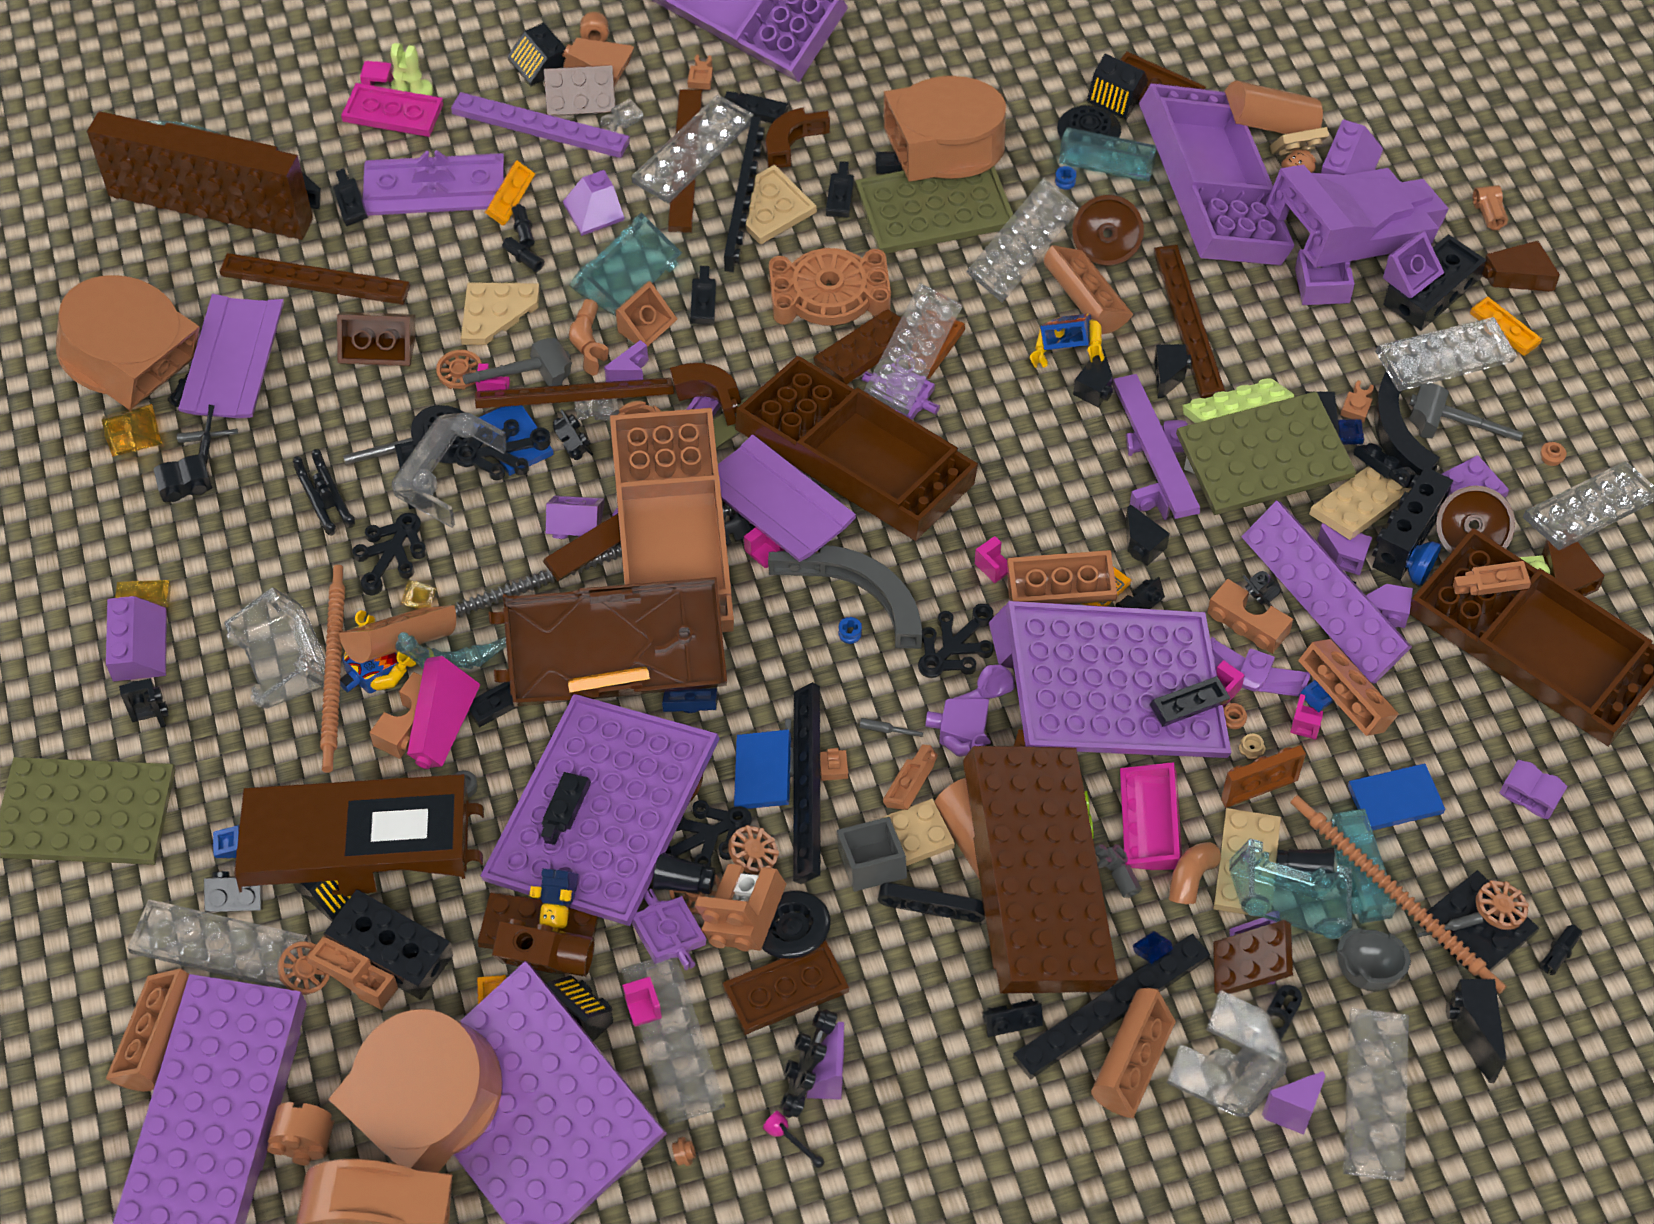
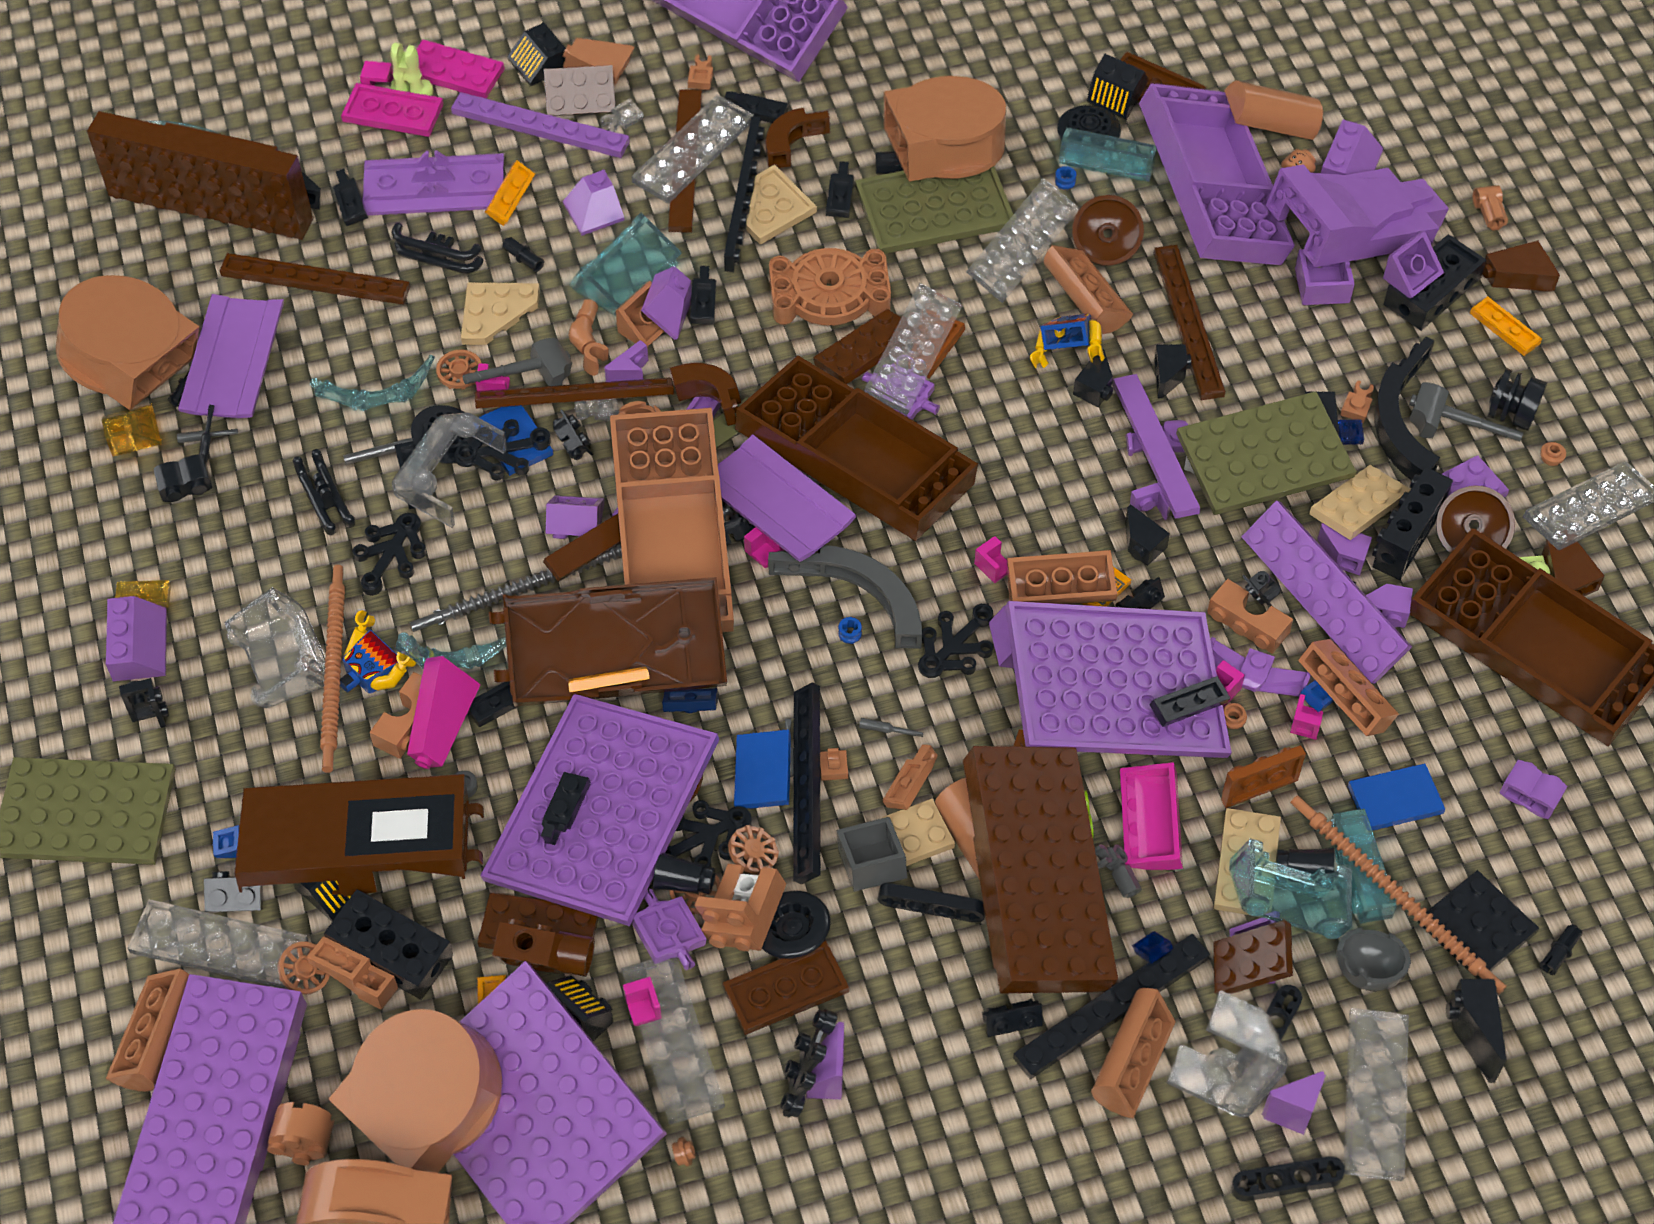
reddish brown slope [337,312,415,366] -> none
nougat brick [339,605,456,663] -> none
clear yellow slope [401,580,436,609] -> none
black axle [511,204,535,247] -> none
piece [529,868,578,932] -> none
nougat head [580,12,609,42] -> none
hinge [763,1110,824,1168] -> none
medium lavender torso [925,665,1015,757] -> none
nougat cylinder [1169,842,1221,904] -> none
yellowish green plate [1182,378,1294,423] -> none
tan plate [1239,733,1265,759] -> none
tan plate [1270,127,1329,156] -> none
black hinge [1353,443,1416,488] -> none
clear plate [1375,317,1518,391] -> none
blue piece [1406,541,1442,587] -> none
dark grey piece [1417,912,1483,938] -> none
nougat hinge [1453,561,1531,595] -> none
nougat wheel [1476,880,1529,930] -> none
none -> clear light blue animal [310,355,435,411]
none -> black piece [391,223,484,273]
none -> dark pink plate [416,40,505,99]
none -> medium lavender slope [641,266,691,340]
none -> black beam [1231,1156,1345,1201]
none -> black wheel [1488,368,1547,431]

